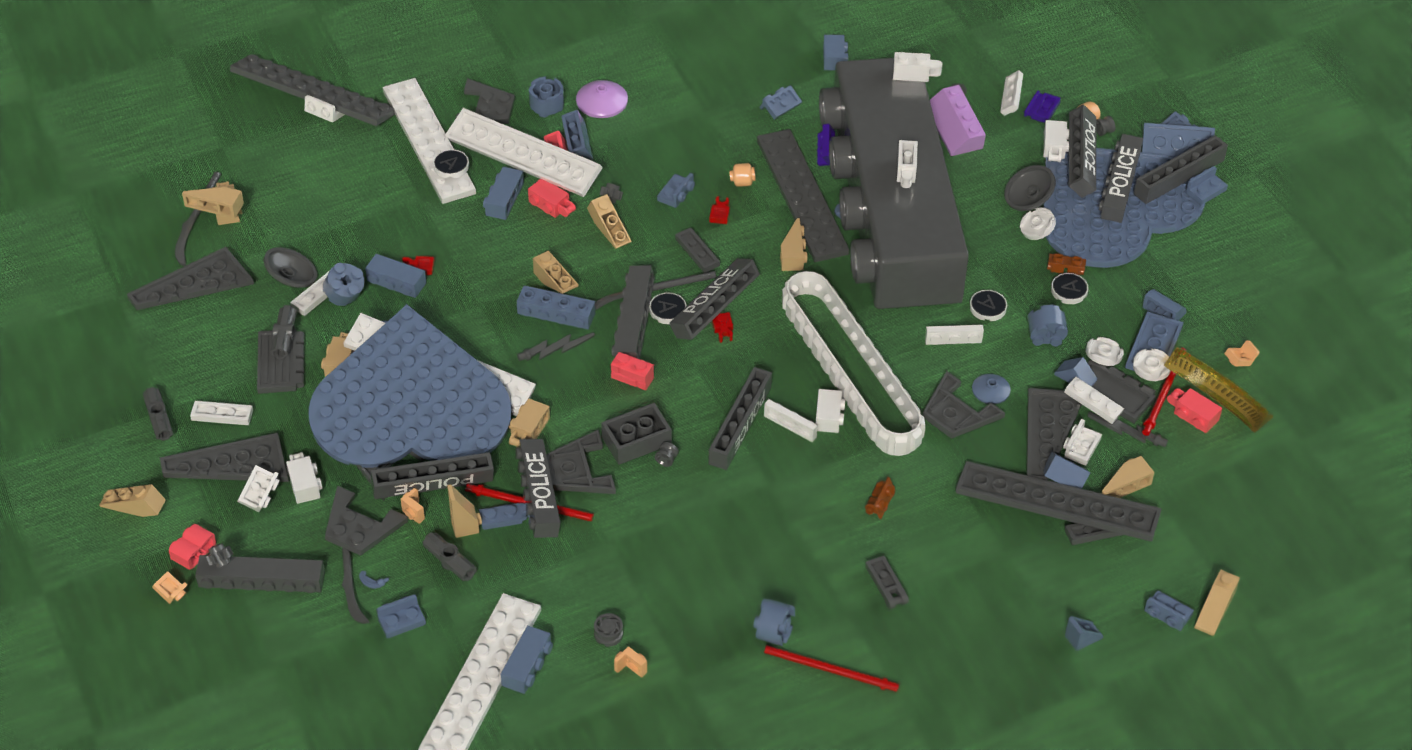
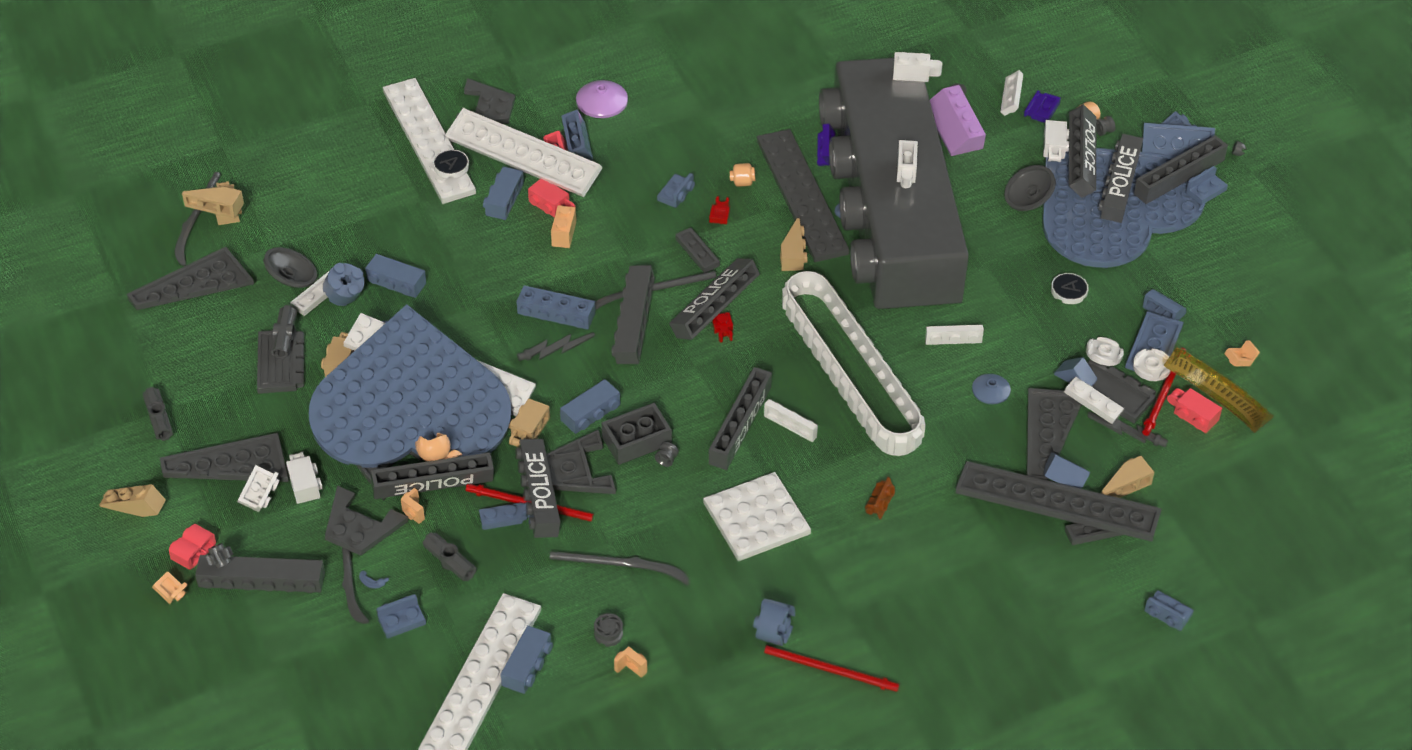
white plate [190,401,253,425] -> none
dark grey plate [230,54,395,126] -> none
white bracket [304,95,345,122] -> none
red plate [402,256,435,275] -> none
tan slope [447,485,482,538] -> none
sand blue brick [529,76,564,118] -> none
tan slope [533,250,578,294] -> none
tan slope [587,194,632,249] -> none
dark grey gear [599,183,623,204] -> none
coral brick [611,352,654,391] -> none
black tile [649,292,687,324] -> none
sand blue bracket [760,85,802,120] -> none
white brick [816,389,845,433] -> none
sand blue brick [823,35,848,70] -> none
dark grey plate [865,556,909,610] -> none
dark grey wing [923,371,1005,439] -> none
black tile [970,290,1007,321] -> none
white tile [1020,207,1056,240] -> none
sand blue brick [1027,305,1068,346] -> none
dark orange hinge [1047,253,1086,276] -> none
white bracket [1063,419,1102,466] -> none
sand blue slope [1065,616,1104,651] -> none
tan slope [1194,570,1240,636] -> none
none -> light nougat hair [415,433,462,462]
none -> dark grey piece [550,551,689,586]
none -> light nougat brick [551,205,576,248]
none -> sand blue brick [560,379,620,434]
none -> white plate [703,472,811,561]
none -> dark grey hinge [1232,141,1246,156]

